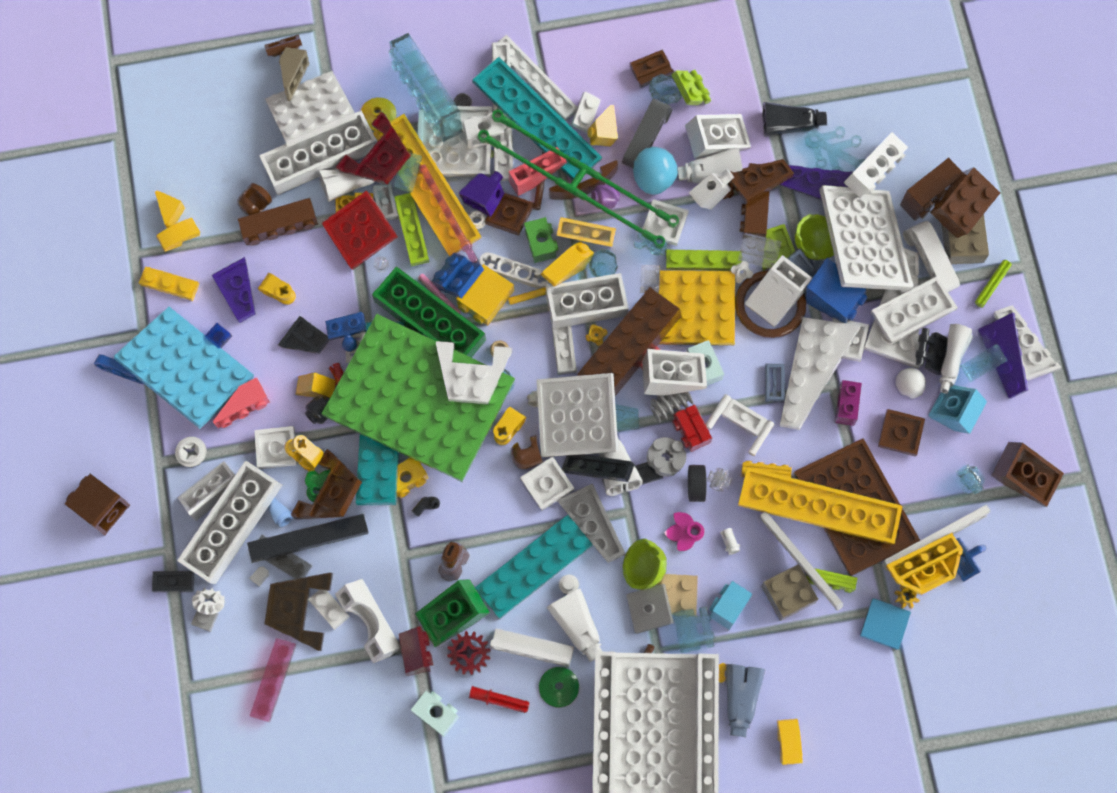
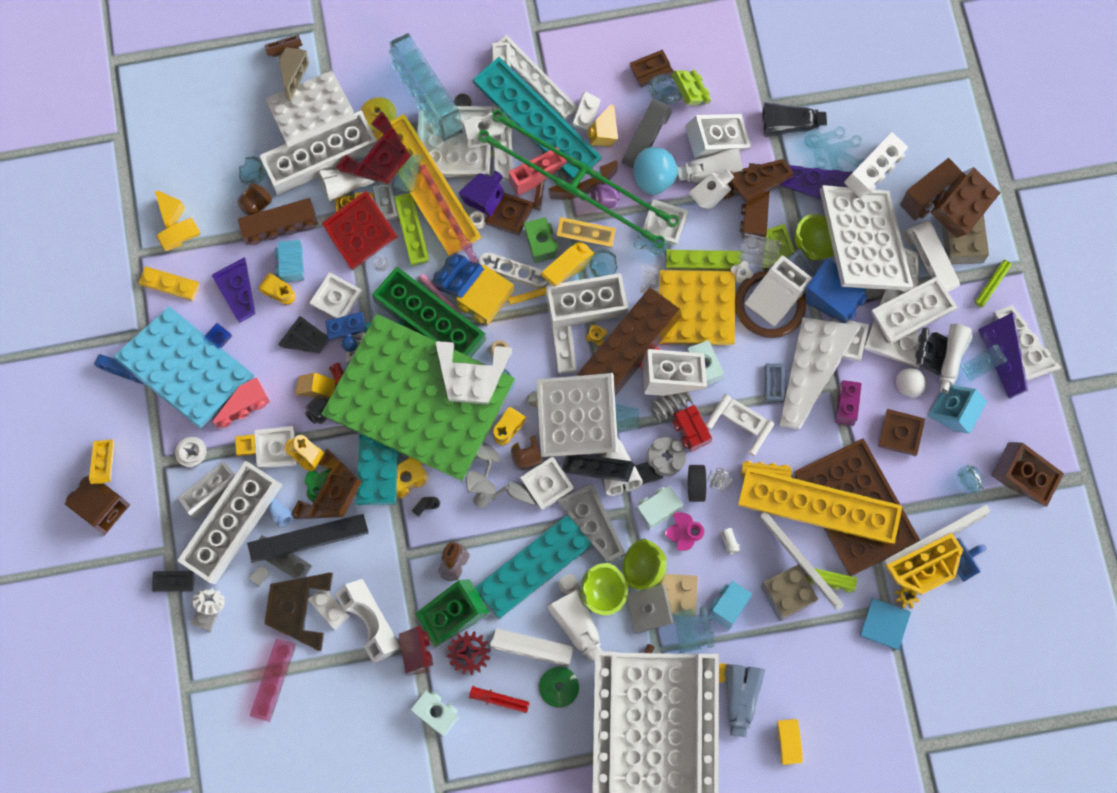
none -> yellow plate [89,439,115,484]
none -> yellow plate [235,434,256,457]
none -> clear light blue hair [239,156,266,186]
none -> medium azure brick [275,240,304,282]
none -> white plate [310,272,362,318]
none -> light grey plant [466,443,536,508]
none -> lime cylinder [580,563,628,616]
none -> light aqua brick [637,486,683,530]

